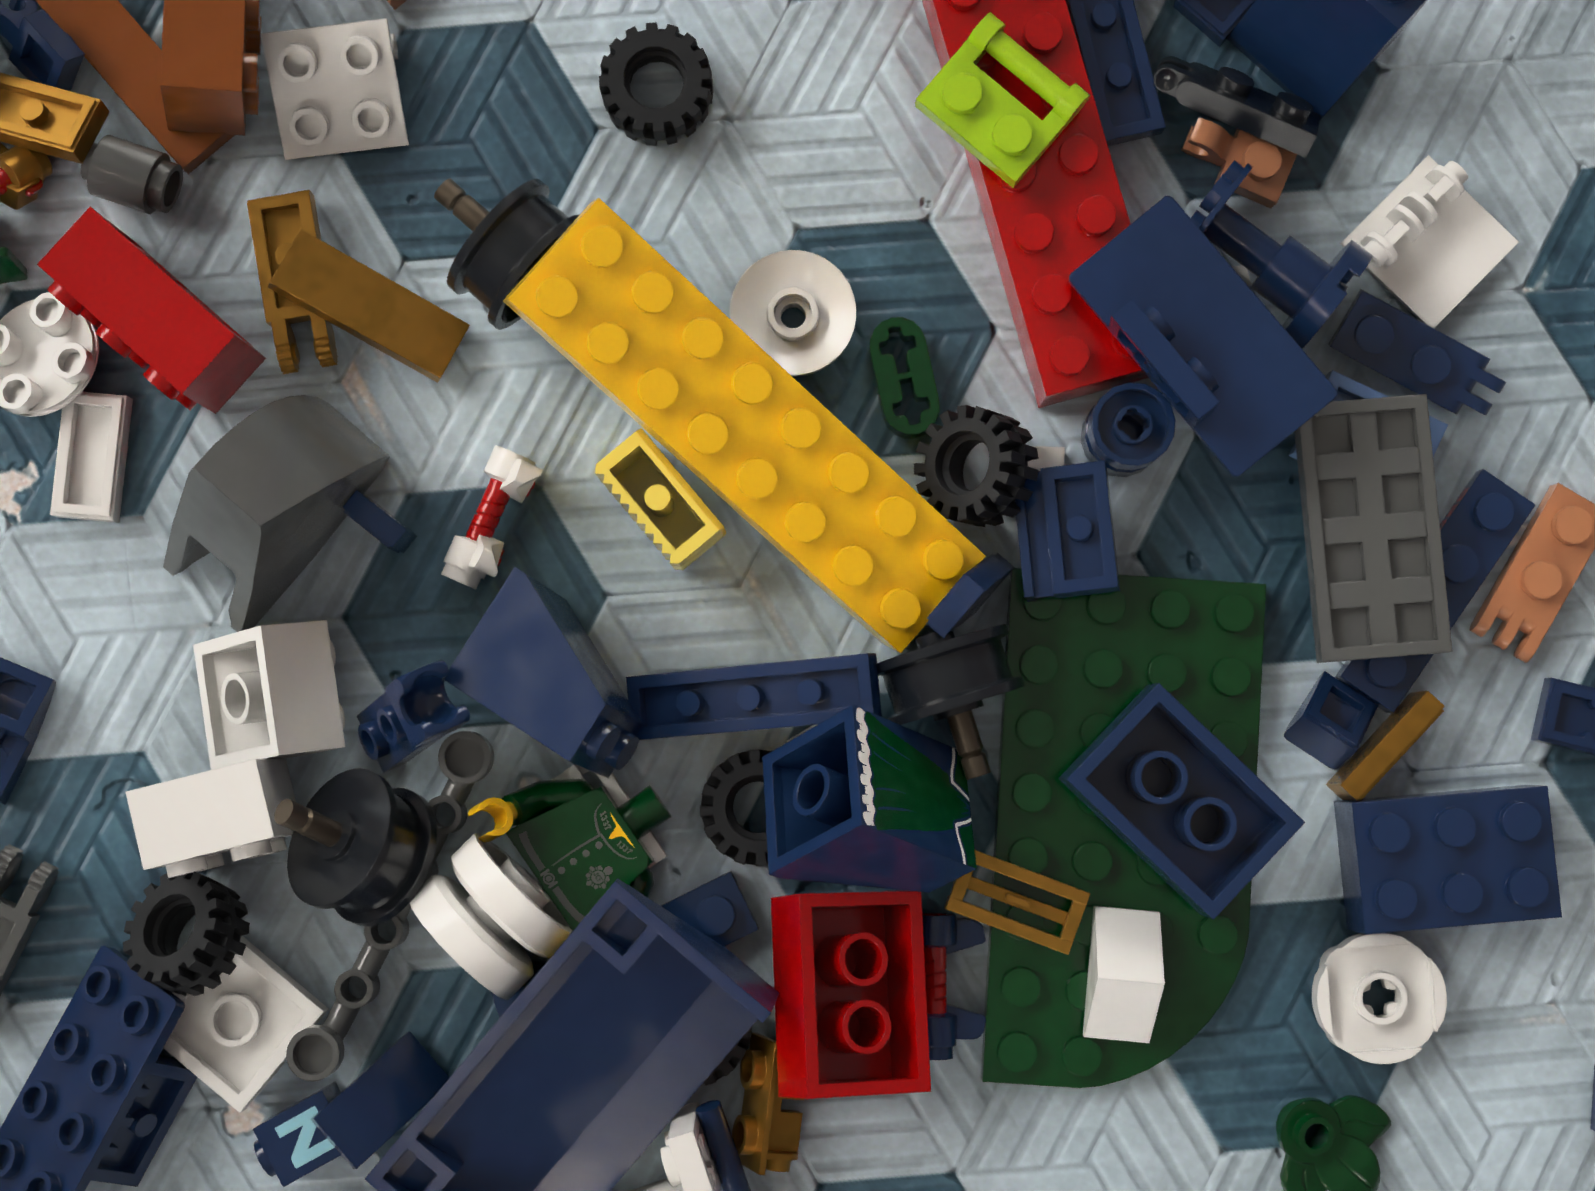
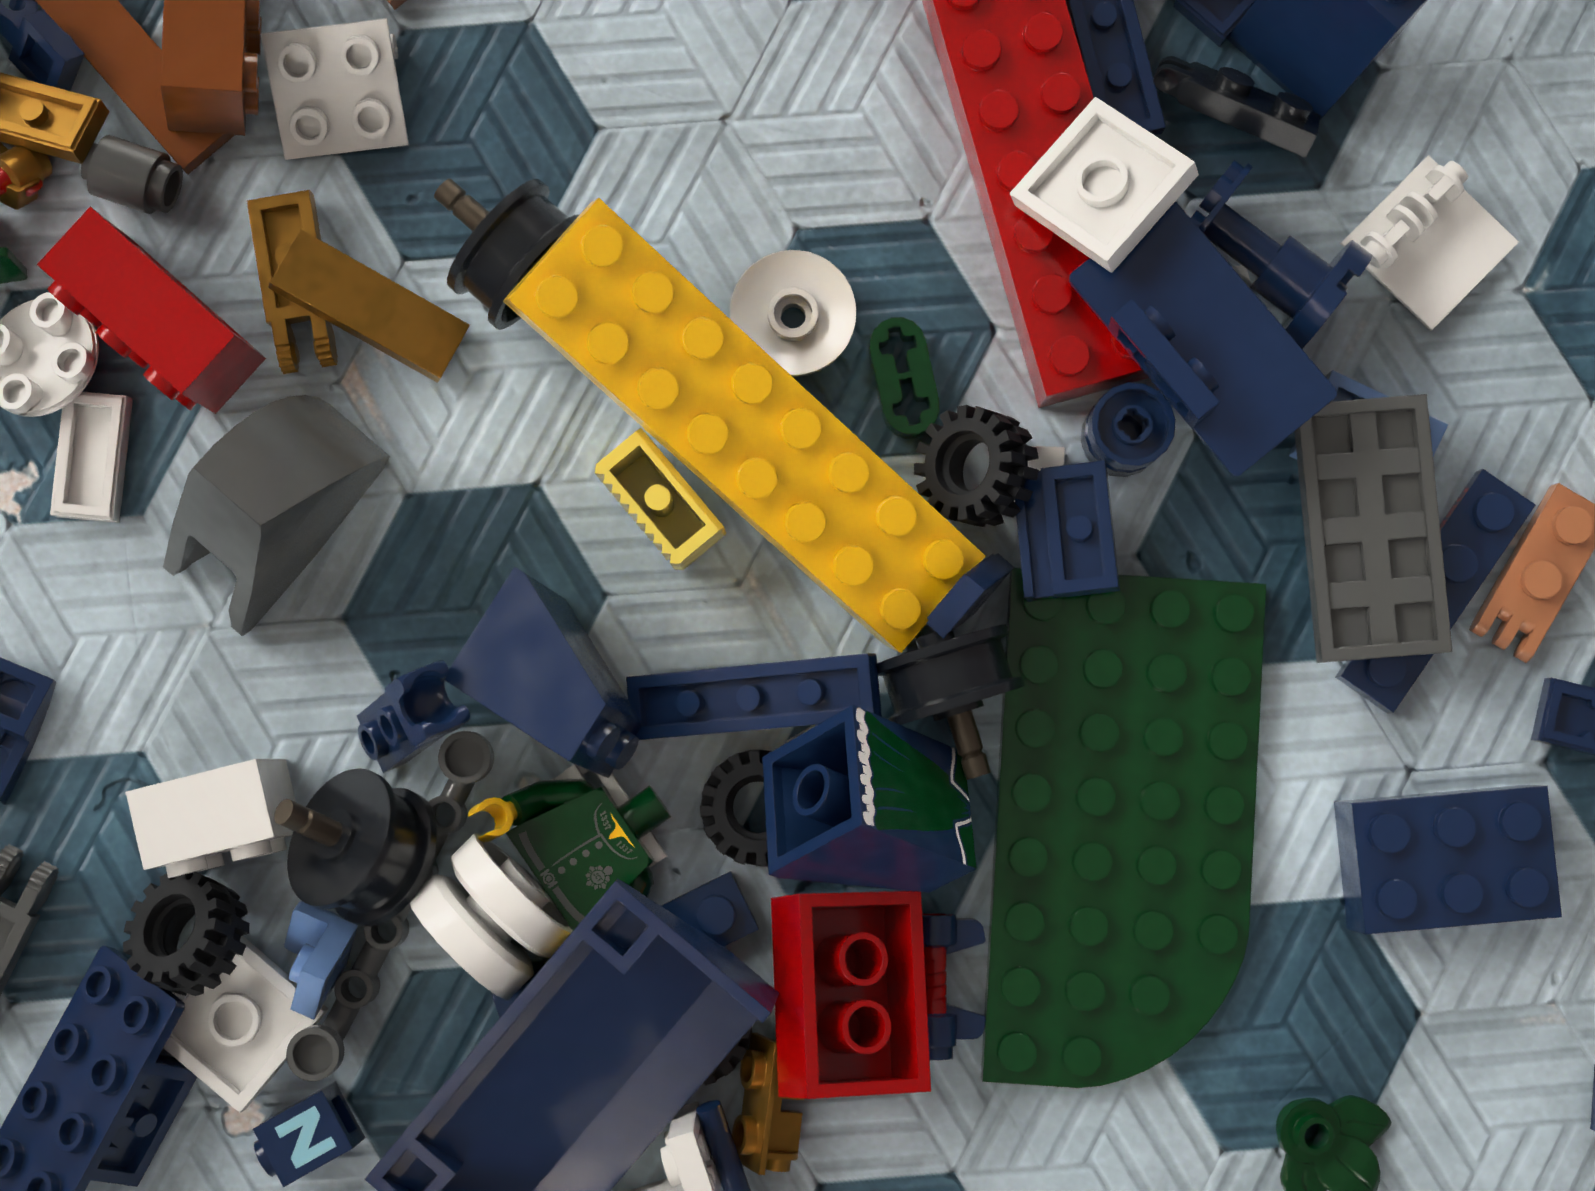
white slope [193,620,346,770] -> none
dark blue slope [311,1031,449,1169] -> none
dark blue tile [343,490,417,553] -> none
white piece [441,445,543,590] -> none
black tyre [599,22,713,146] -> none
lime plate [915,12,1090,188] -> none
pearl gold tile [944,850,1091,955] -> none
dark blue brick [1058,683,1305,920] -> none
white slope [1083,906,1165,1043] -> none
nougat plate [1181,118,1297,208] -> none
dark blue slope [1284,671,1378,769] -> none
white plate [1312,933,1447,1064] -> none
pearl gold tile [1326,691,1445,801] -> none
dark blue hinge [1328,289,1506,415] -> none
none -> medium blue bracket [284,901,358,1020]
none -> white plate [1009,97,1199,273]

